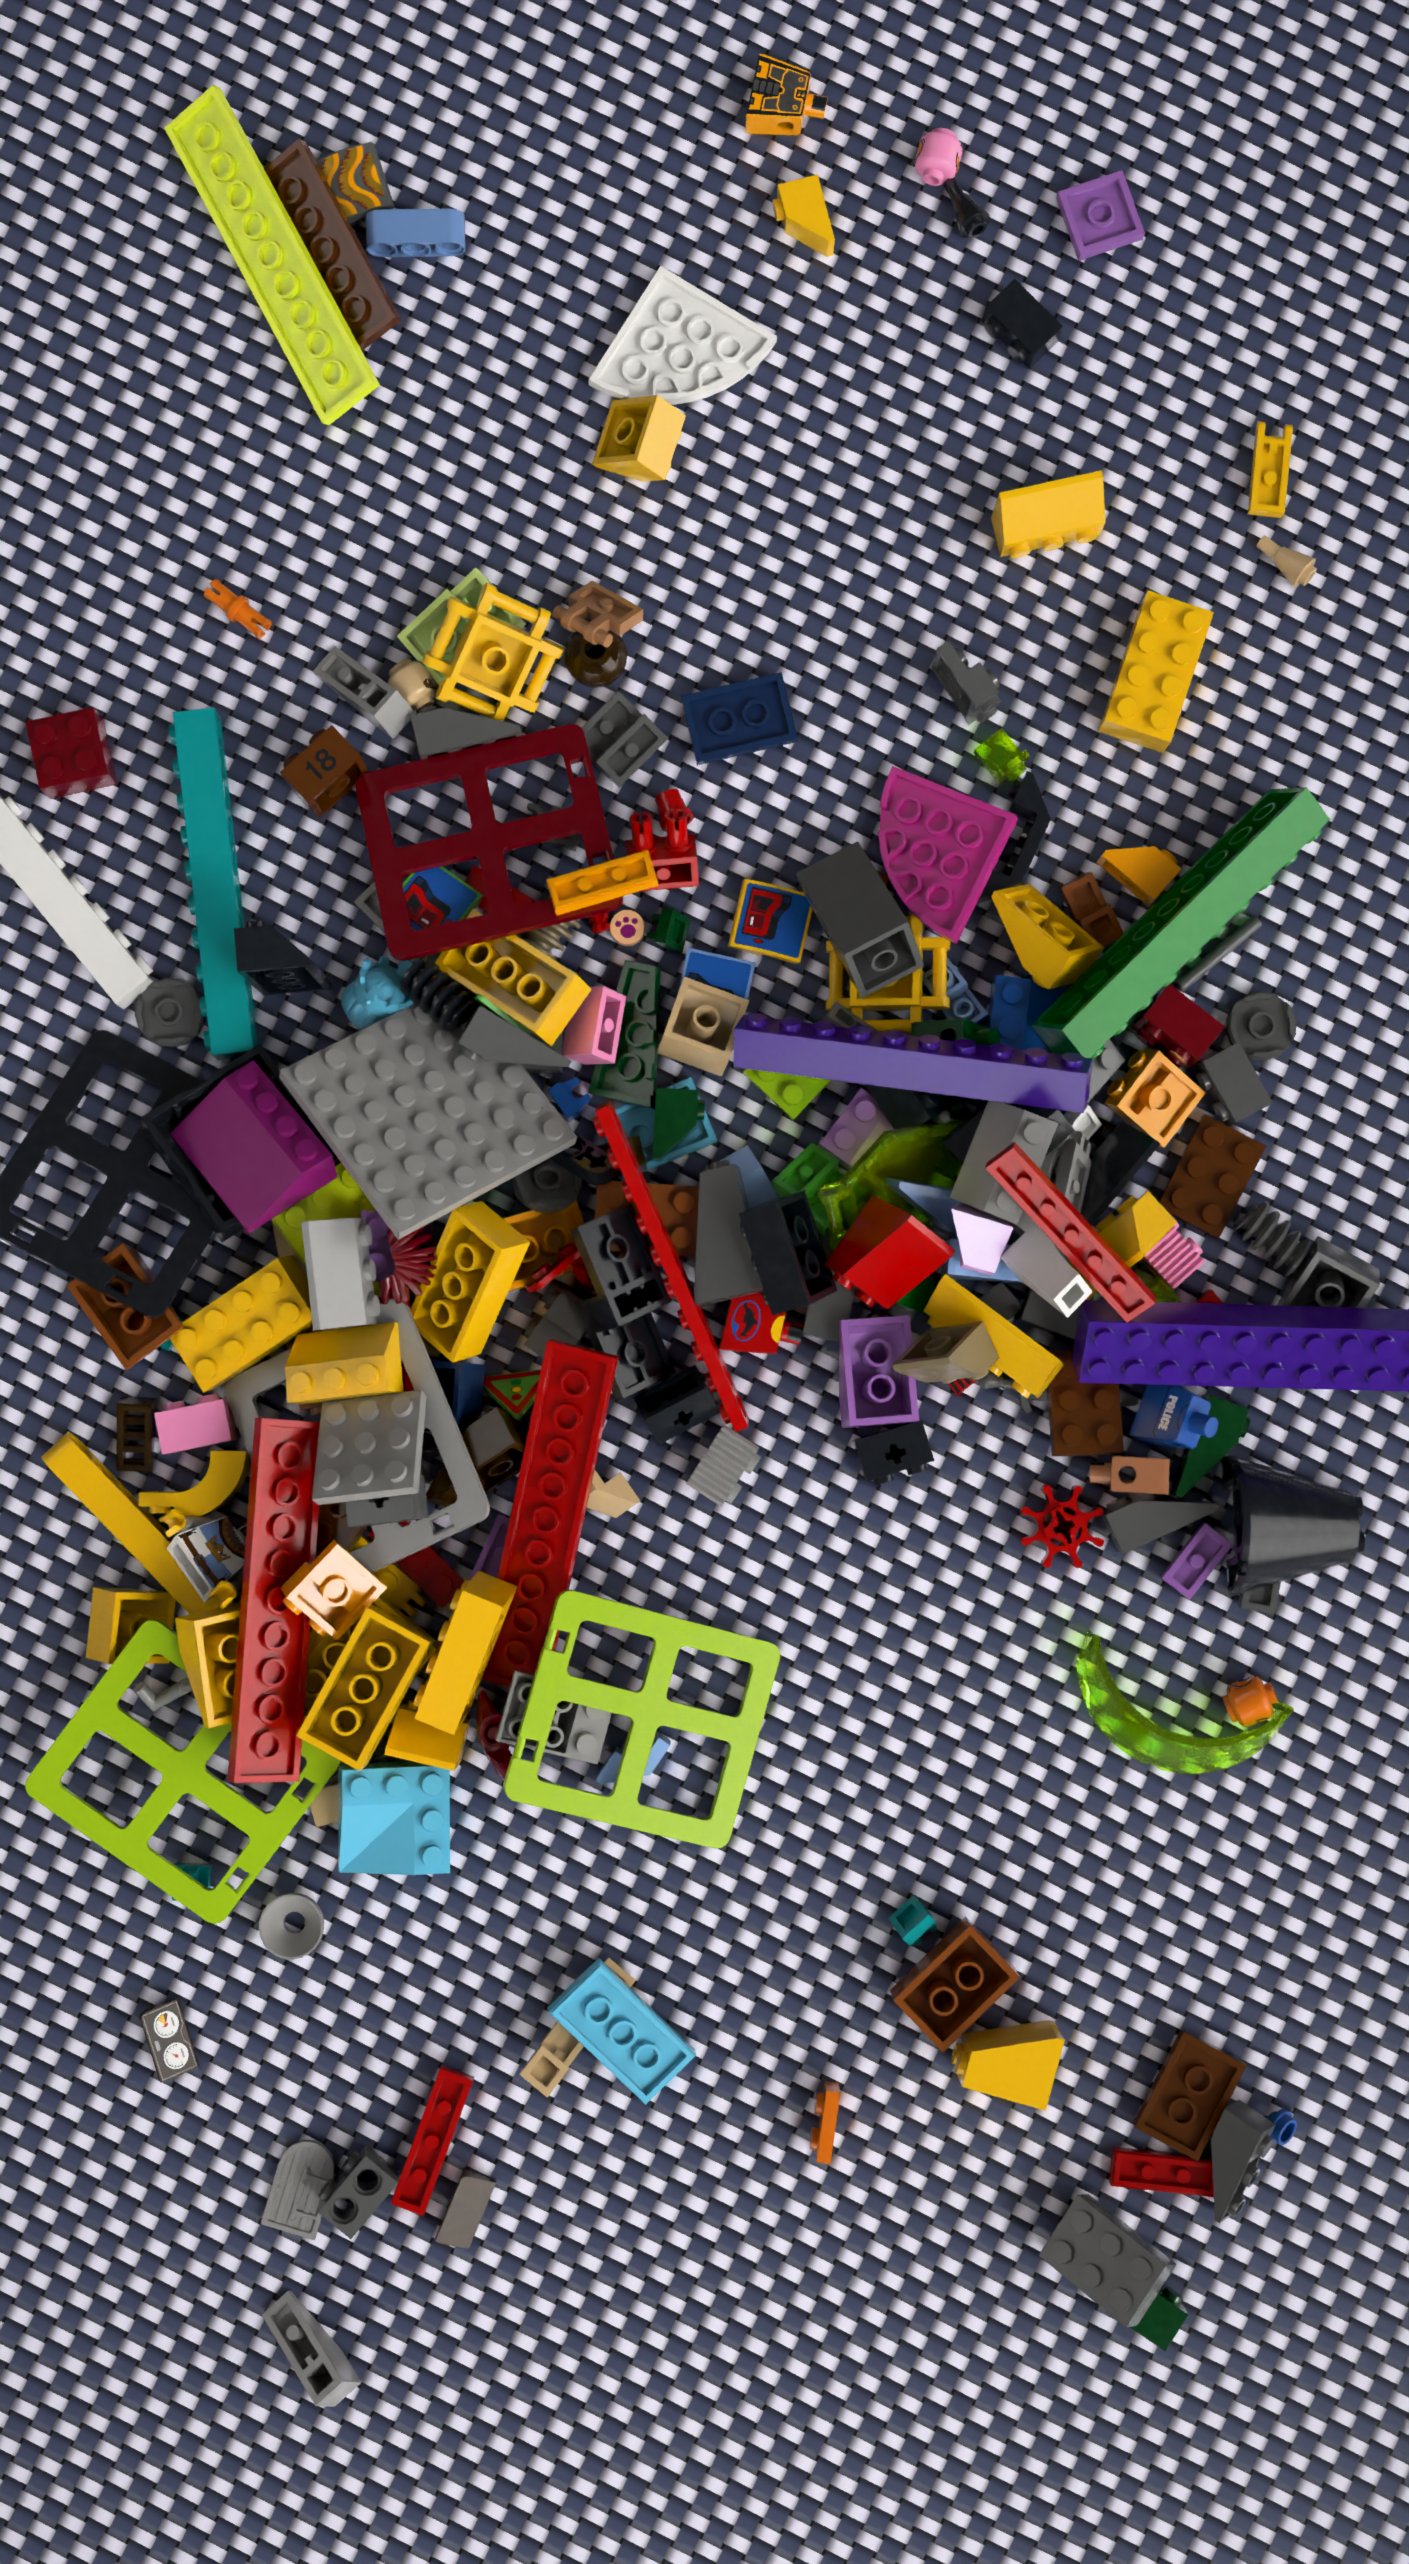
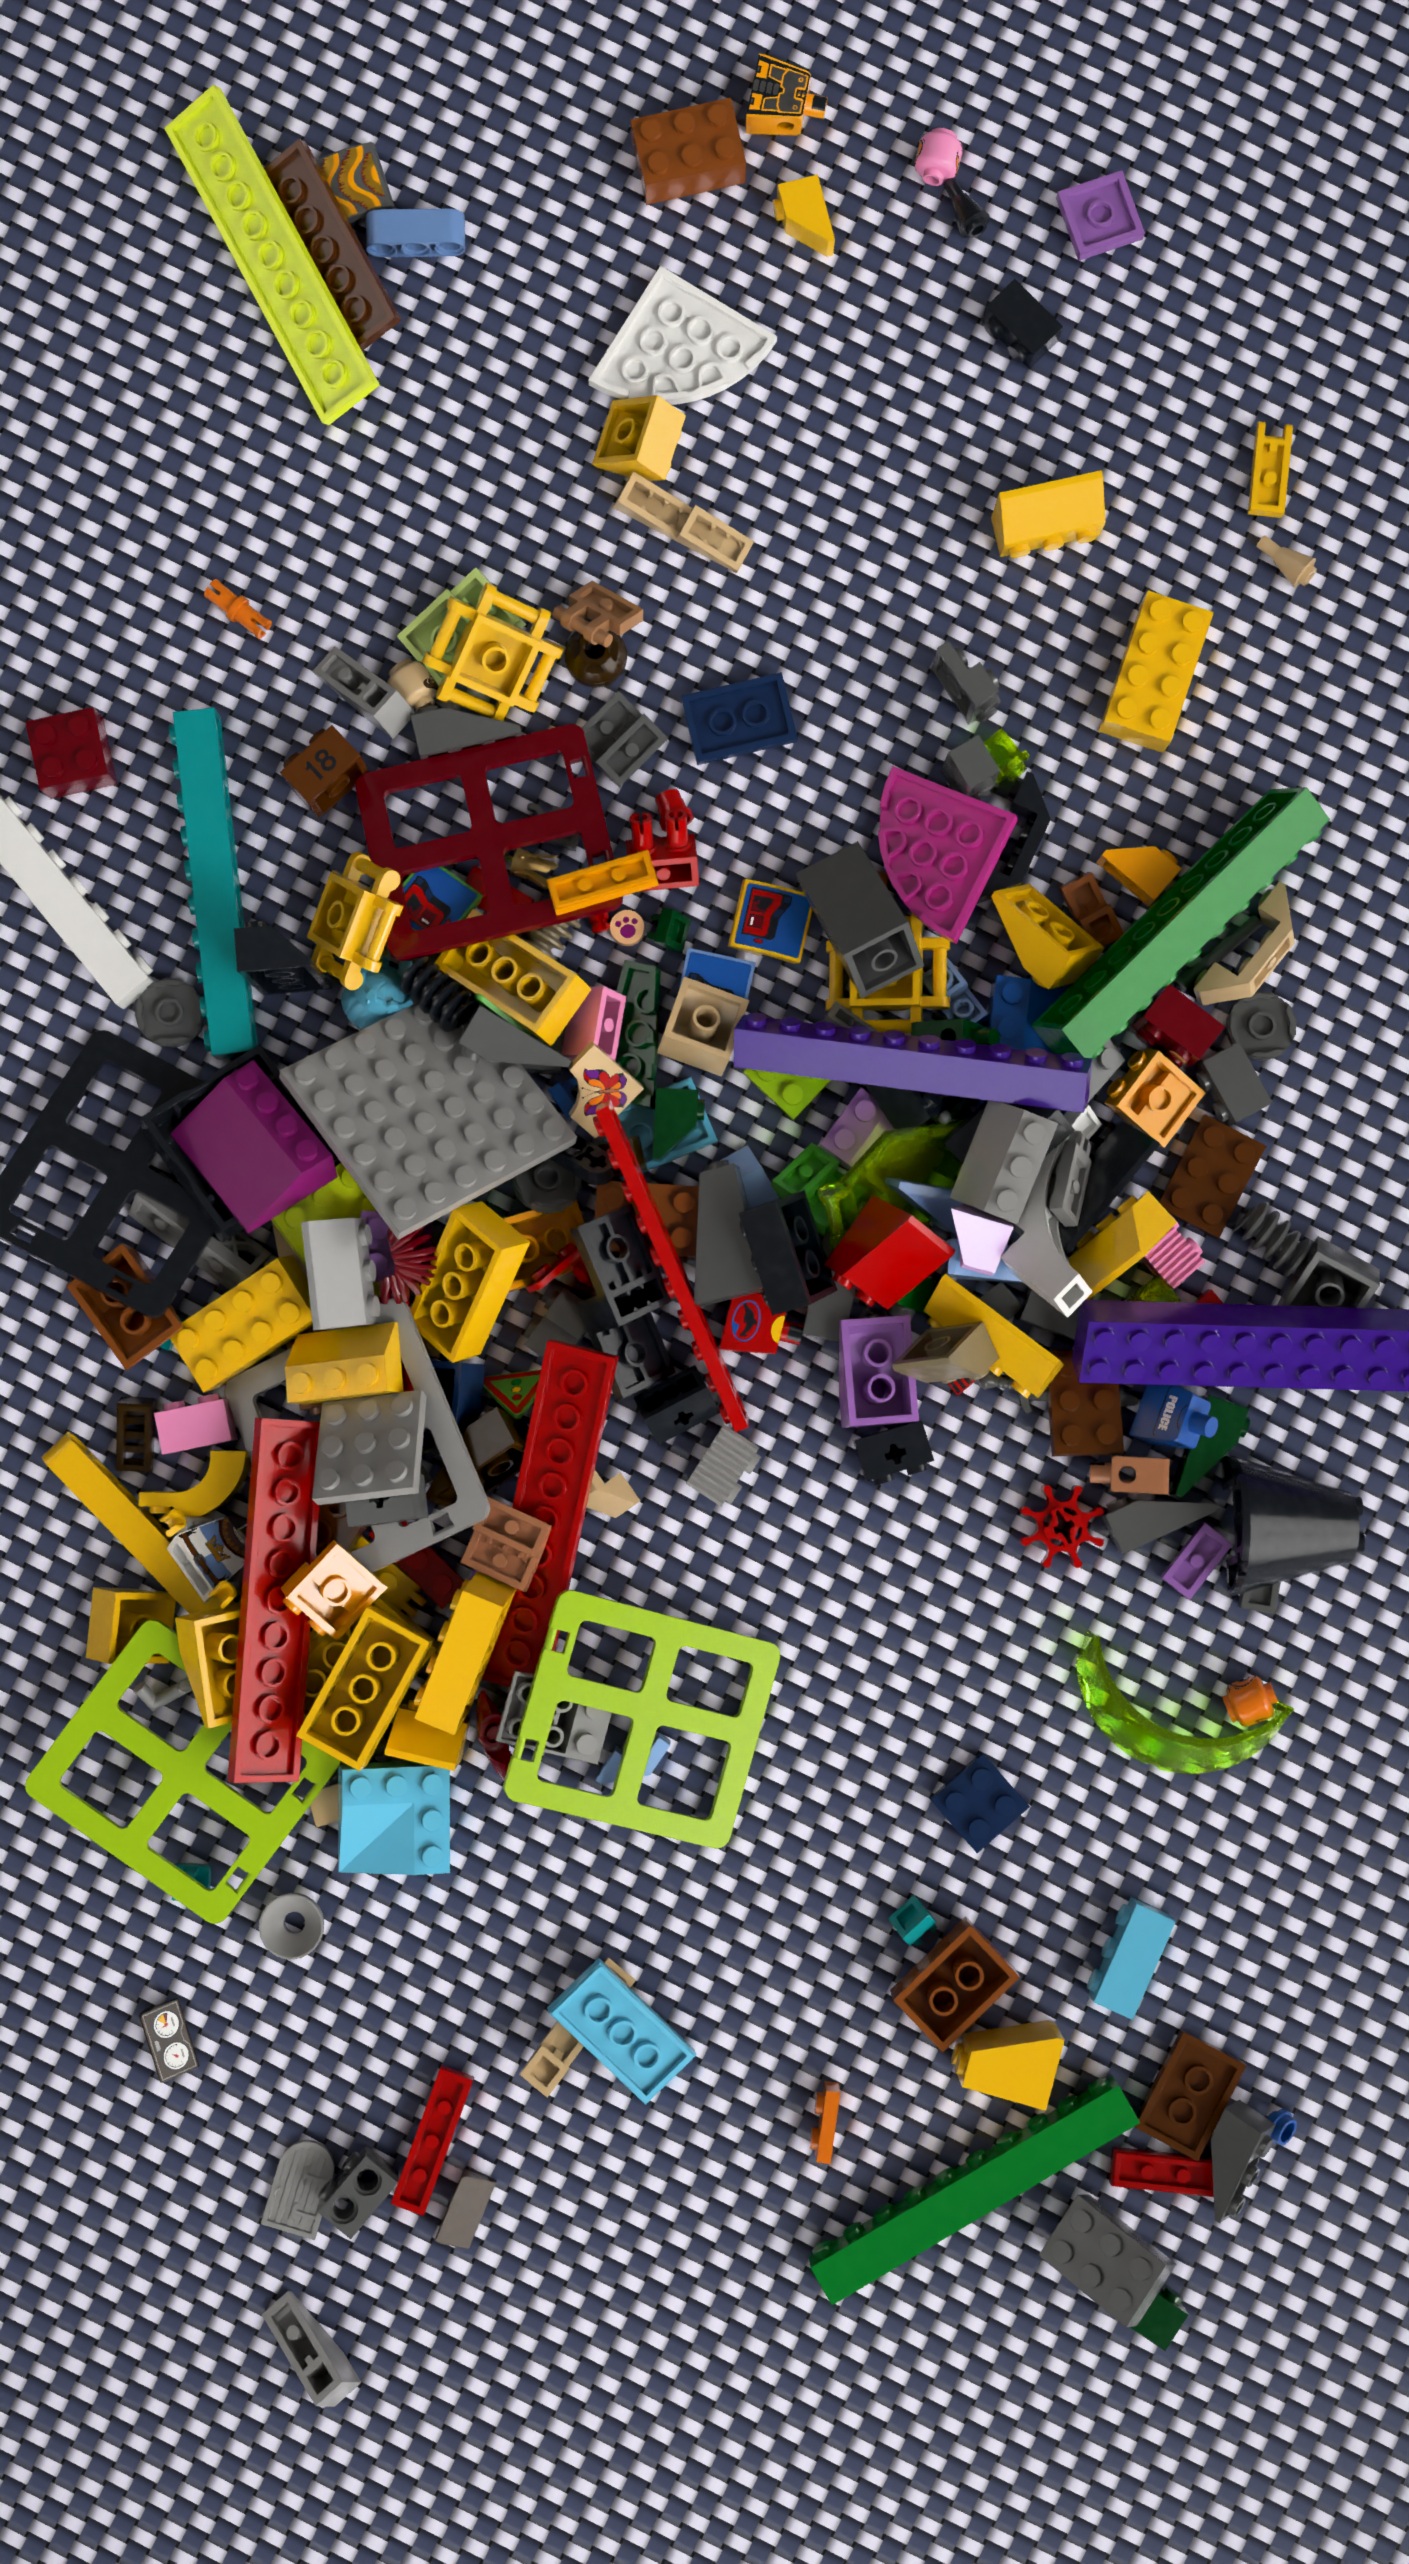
plate [985,1142,1156,1323] -> none
none -> light grey fence [128,1171,272,1290]
none -> yellow brick [307,852,403,990]
none -> nougat slope [460,1497,552,1592]
none -> pearl gold piece [505,848,558,890]
none -> tan tile [568,1041,644,1139]
none -> tan slope [613,471,754,573]
none -> dark orange brick [630,97,746,205]
none -> green brick [809,2076,1140,2305]
none -> dark blue plate [930,1752,1030,1853]
none -> dark grey brick [941,735,1000,801]
none -> medium azure brick [1087,1897,1176,2020]
none -> tan slope [1194,881,1295,1006]

